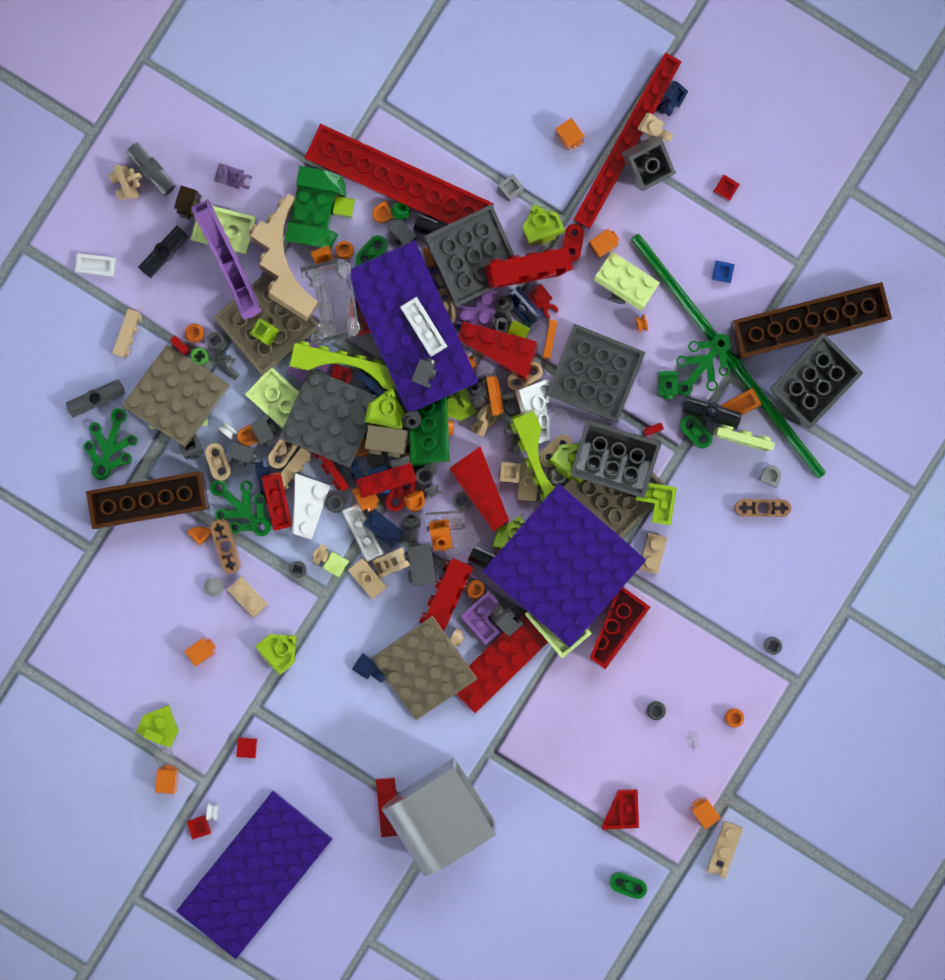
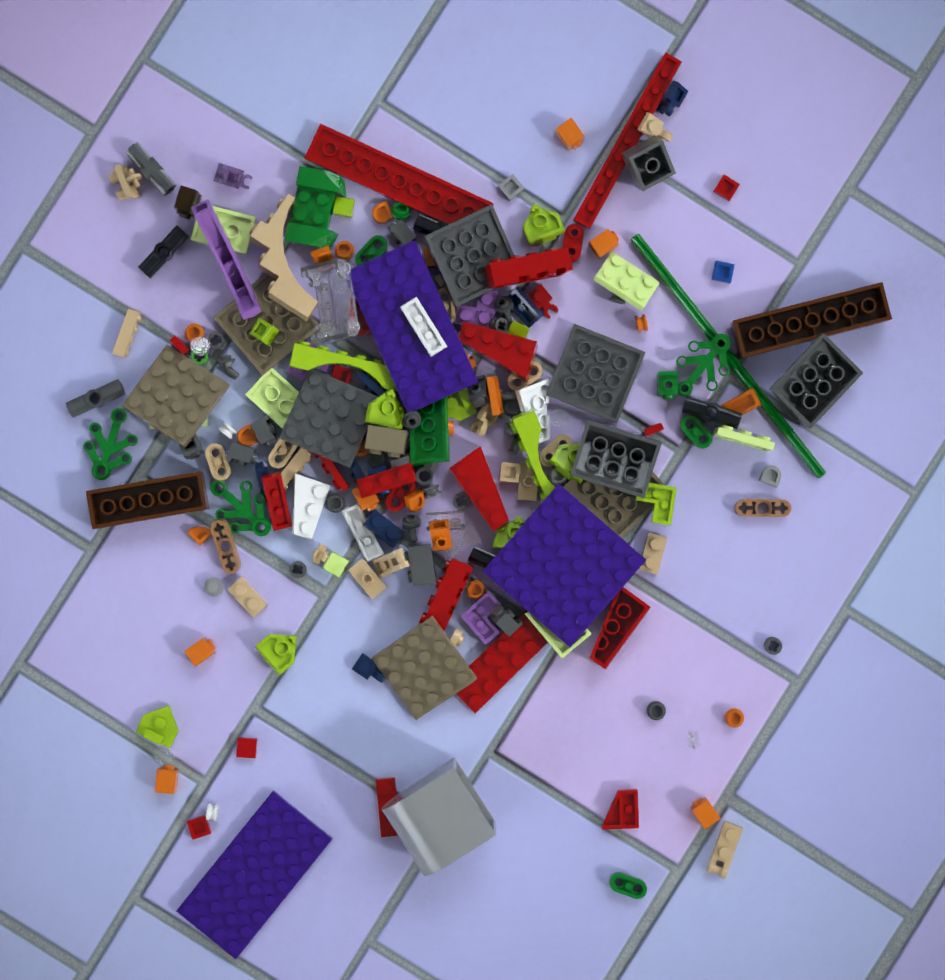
white tile [75,253,116,277] -> none
dark grey brick [411,357,437,388] -> none
orange tile [542,319,557,360] -> none
none -> clear plate [190,337,210,356]

